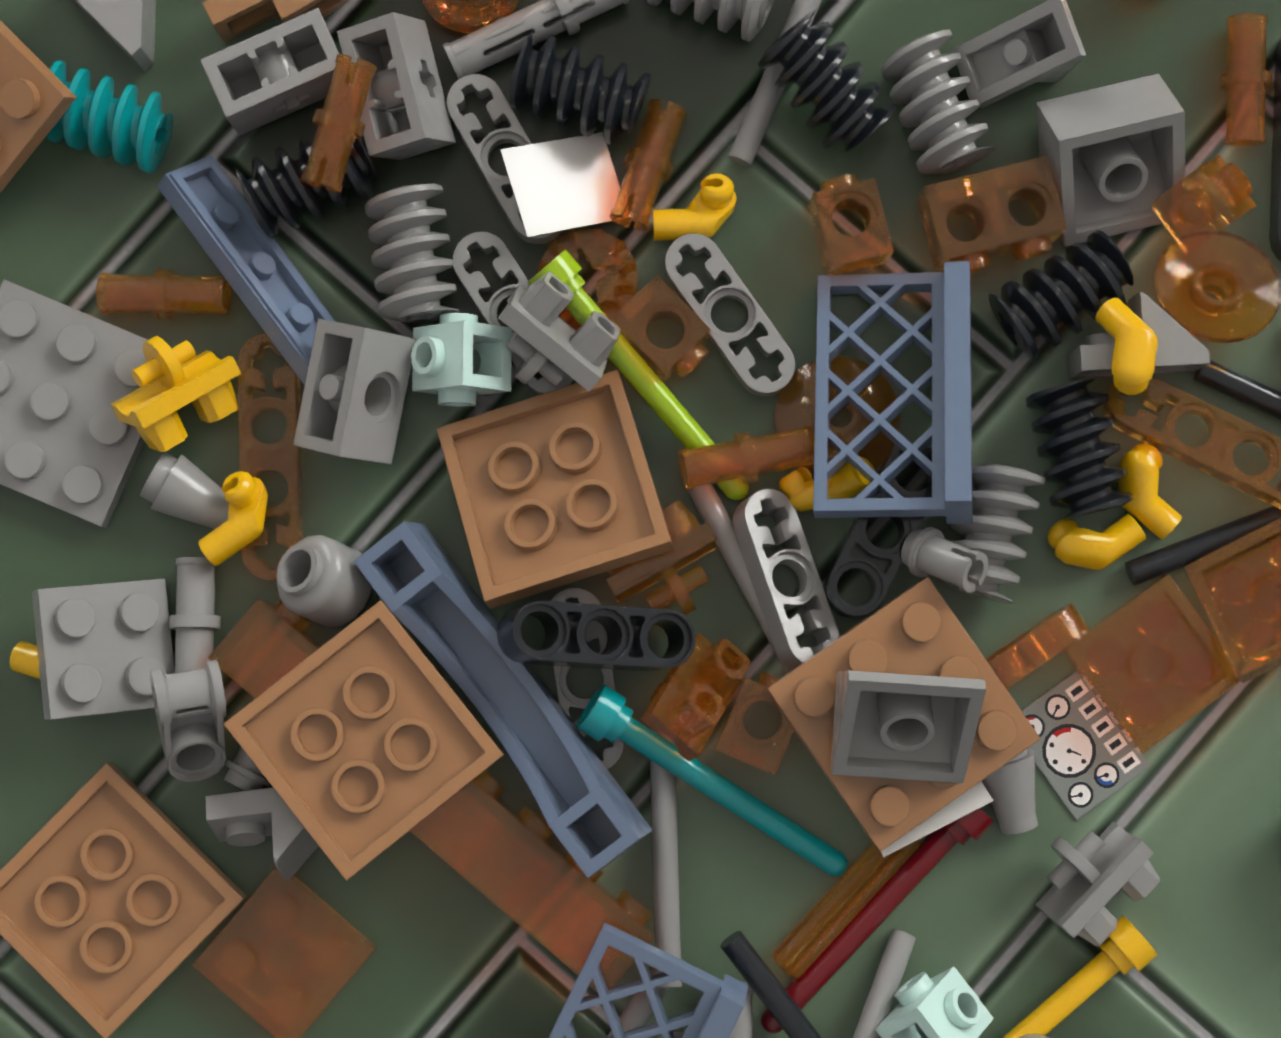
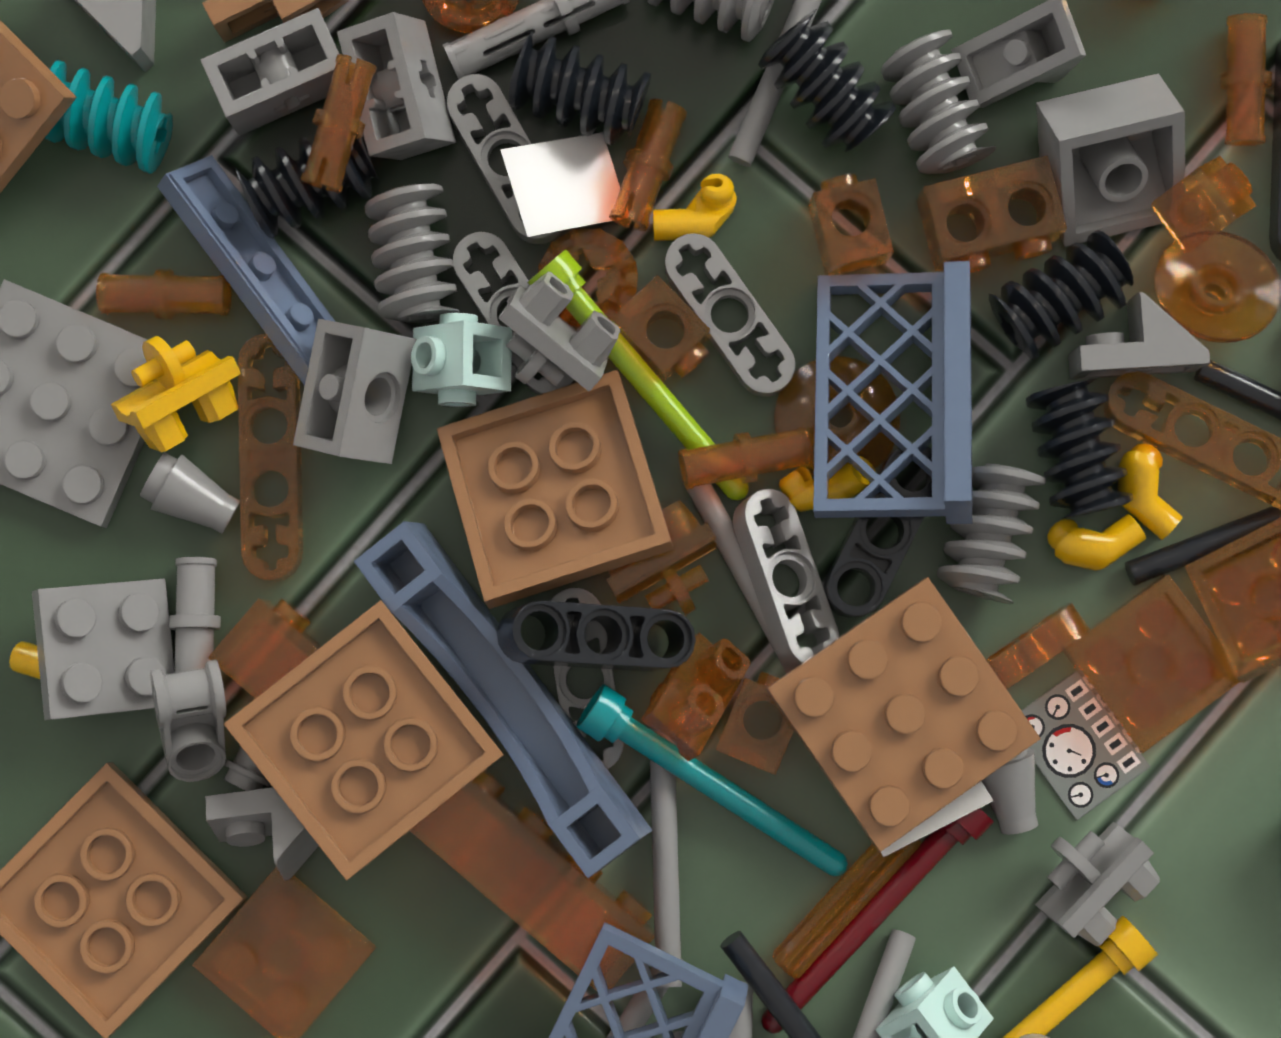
yellow arm [198,471,268,566] -> none
light grey head [277,535,372,627] -> none
light grey slope [831,670,986,783] -> none
light grey pin [901,527,988,593] -> none
yellow arm [1095,298,1158,395] -> none

